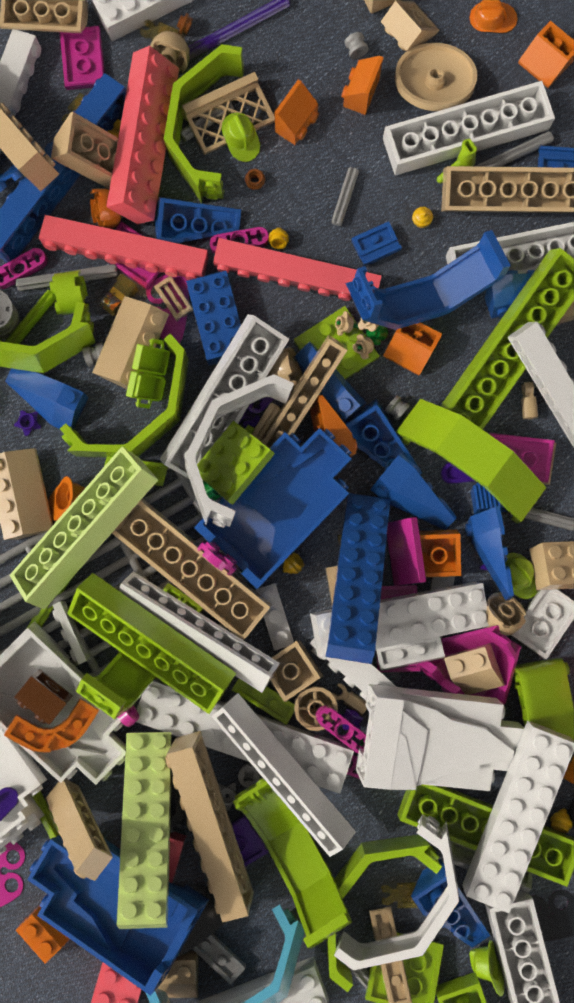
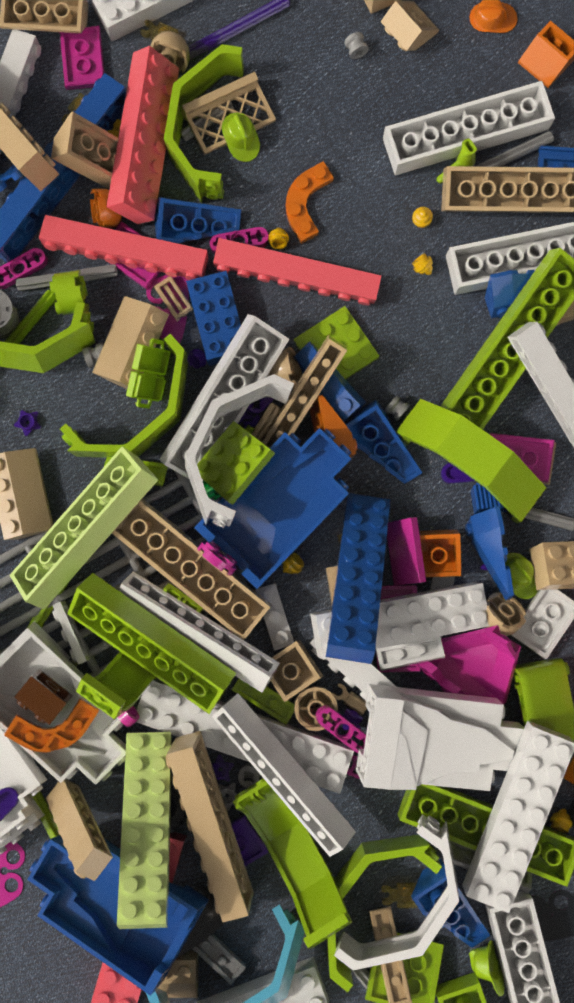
blue wedge [5,368,89,429] -> none
orange slope [16,905,69,964] -> none
orange piece [48,476,85,521] -> none
clear yellow leg [100,273,139,316] -> none
dark orange plate [177,13,193,34] -> none
dark orange plate [245,169,265,190] -> none
orange slope [274,79,319,145] -> none
light grey axle [332,167,359,226] -> none
tan plant [335,311,388,359] -> none
orange slope [341,56,384,115] -> none
blue panel [345,230,511,330] -> none
blue plate [351,221,402,266] -> none
blue wedge [370,453,457,530] -> none
orange slope [383,322,442,376] -> none
tan dish [395,43,477,111] -> none
tan slope [444,643,505,695] -> none
tan bar [521,382,538,420] -> none
none -> dark purple plate [187,349,207,369]
none -> dark purple plate [211,755,234,782]
none -> orange plate [286,161,334,244]
none -> yellow plate [412,253,433,275]

